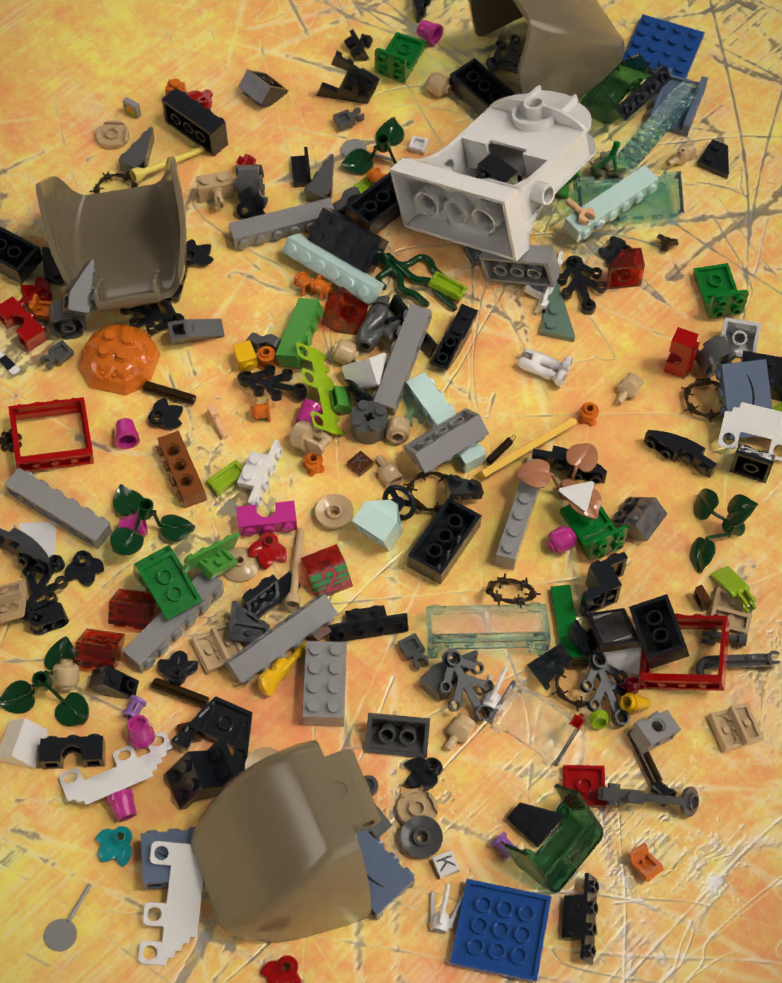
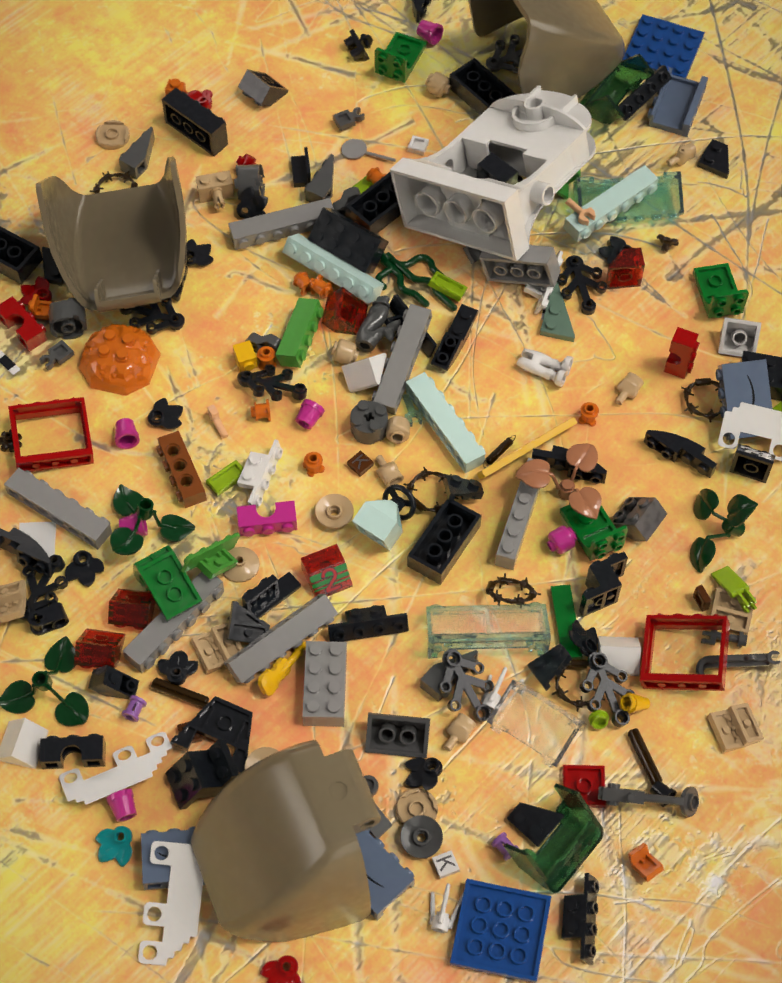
light grey piece [44,884,91,952] -> none
tan head [52,659,80,690] -> none
slope [62,260,96,317] -> none
light grey tile [122,97,141,119] -> none
dark pink piece [127,715,155,749] -> none
light yellow piece [130,146,205,183] -> none
dark brown axle [143,381,196,405] -> none
dark grey slope [167,318,225,345] -> none
red plate [248,532,287,570] -> none
tan piece [284,528,305,610] -> none
tan piece [290,420,332,455] -> none
lime piece [296,342,346,435] -> none
reddish brown tile [308,625,332,641] -> none
black wing [317,51,380,104] -> none
bright green piece [329,385,353,415] -> none
dark green plant [342,117,406,174] -> none
black plate [344,379,371,403] -> none
dark grey plate [398,633,429,671] -> none
light grey slope [403,408,489,473] -> none
white sticker [559,481,594,511] -> none
red hand [569,713,585,730] -> none
tile [586,608,640,653] -> none
plant [589,141,626,178] -> none
clear light blue beam [617,81,699,169] -> none
dark red plate [620,677,645,694] -> none
black brick [629,594,689,669] -> none
light grey brick [629,710,681,754] -> none
dark grey brick [695,335,737,378] -> none

